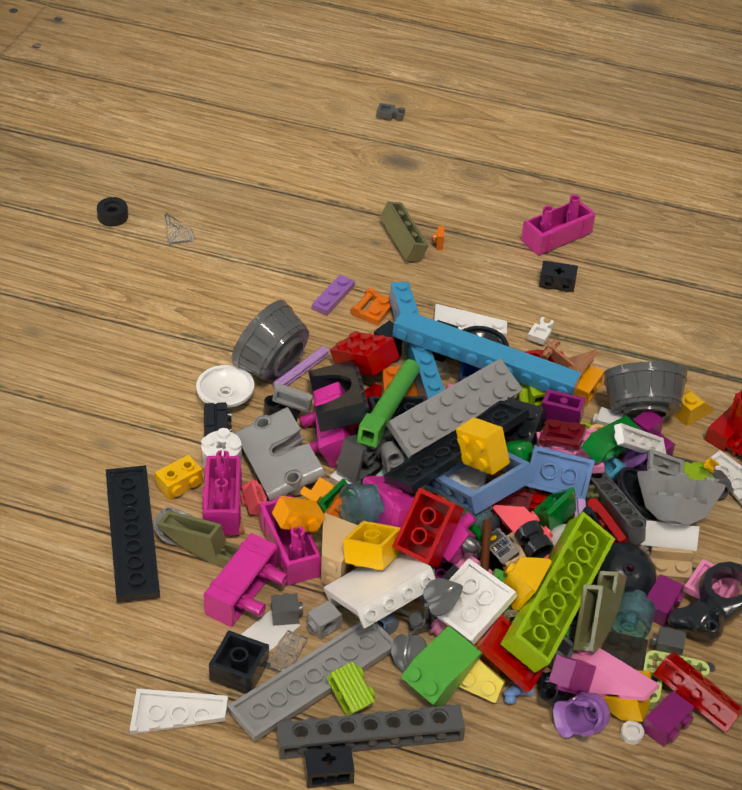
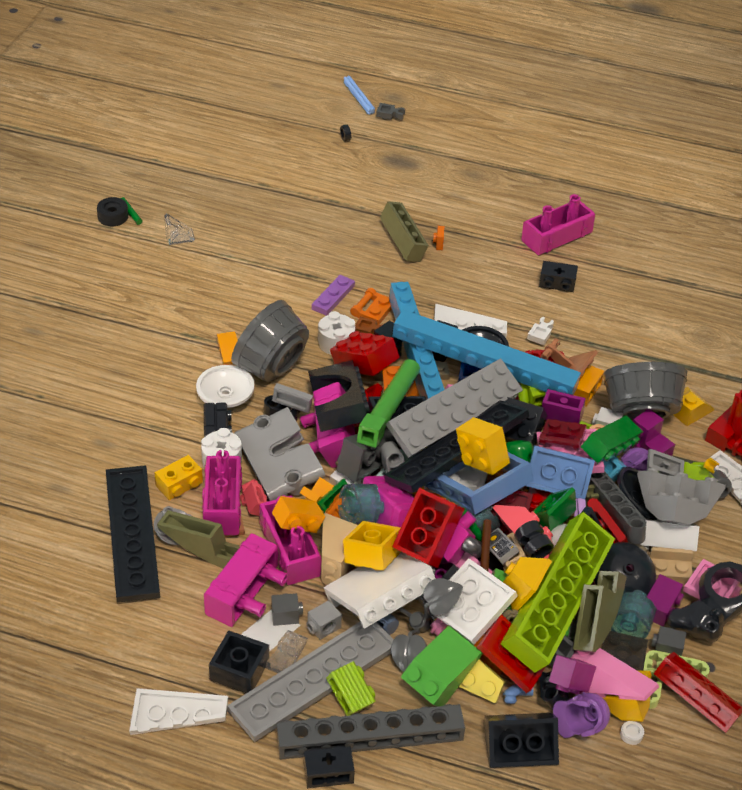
lavender axle [273,346,329,388] -> none
white plate [614,423,666,454] -> none
magenta brick [643,691,694,747] -> none
none -> green piece [121,197,143,225]
none -> light orange slope [216,331,238,365]
none -> white brick [318,311,355,355]
none -> black tile [340,124,351,141]
none -> light blue axle [343,76,375,115]
none -> dark orange plate [355,317,382,334]
none -> black slope [484,713,559,768]

